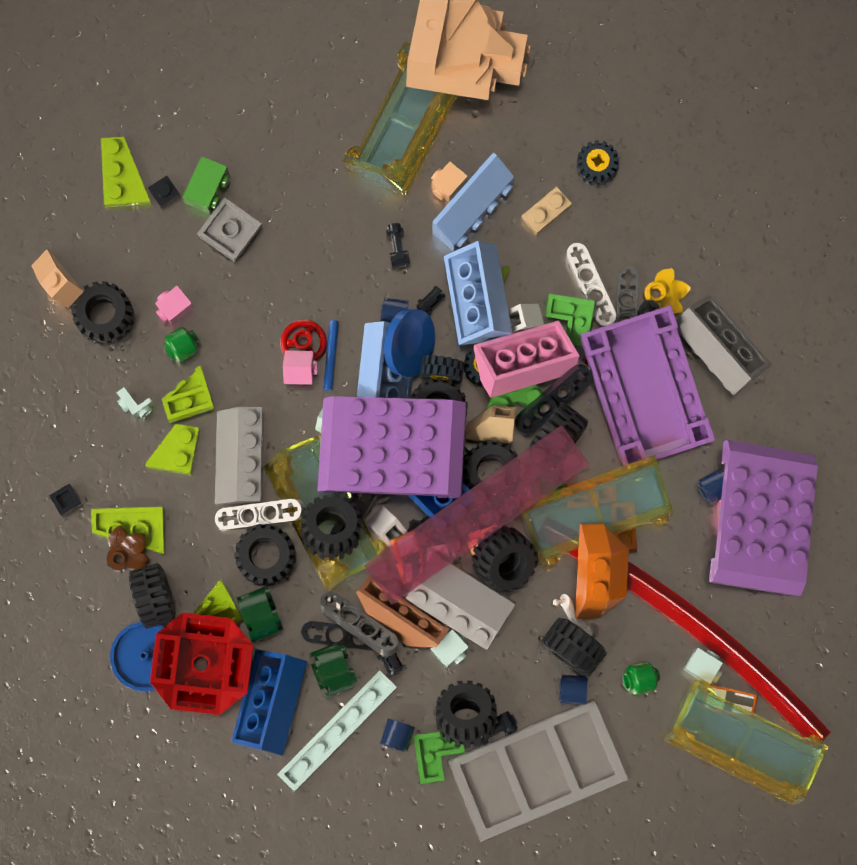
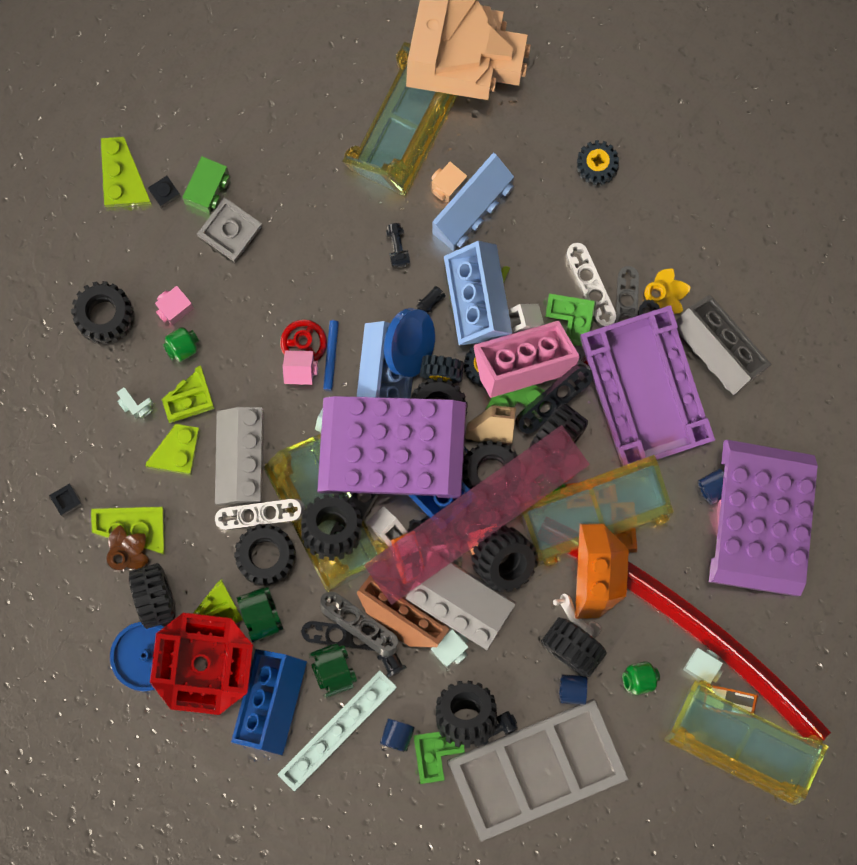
light nougat slope [31,249,84,308] -> none
dark blue piece [381,298,409,323] -> none
tan plate [521,187,572,235] -> none

